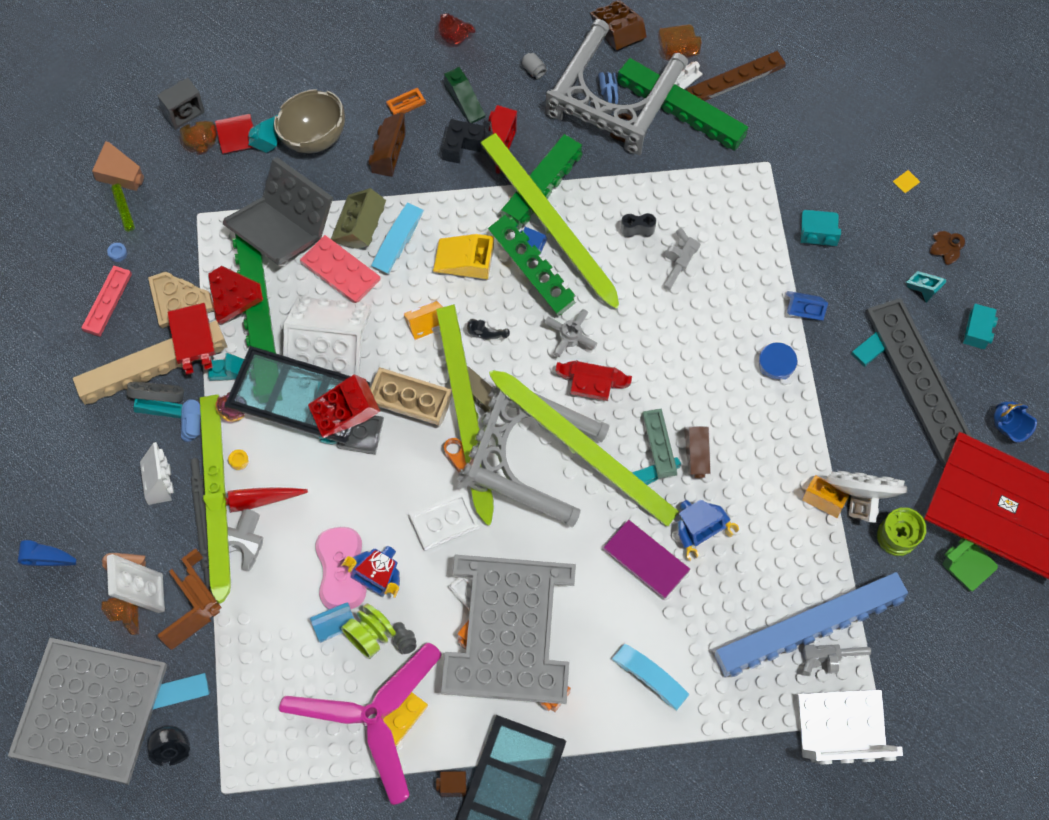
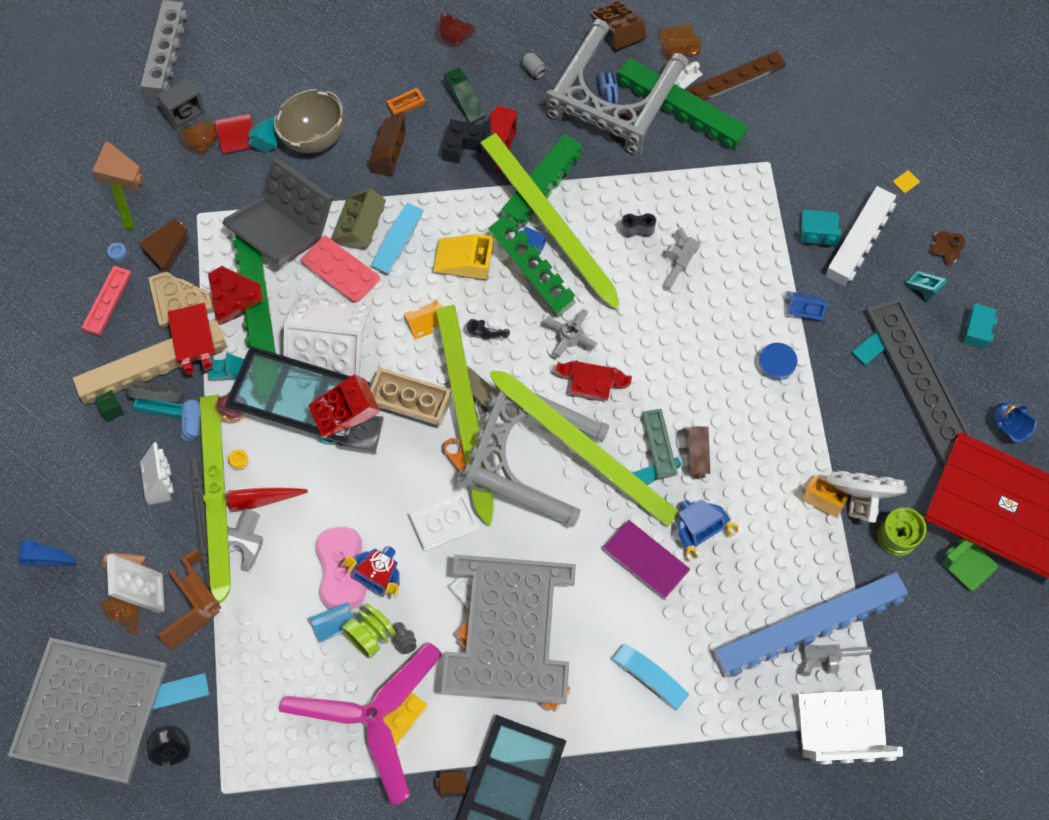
none -> dark green panel [94,390,125,422]
none -> reddish brown slope [139,218,189,273]
none -> light grey brick [140,0,187,98]
none -> white brick [825,186,896,286]

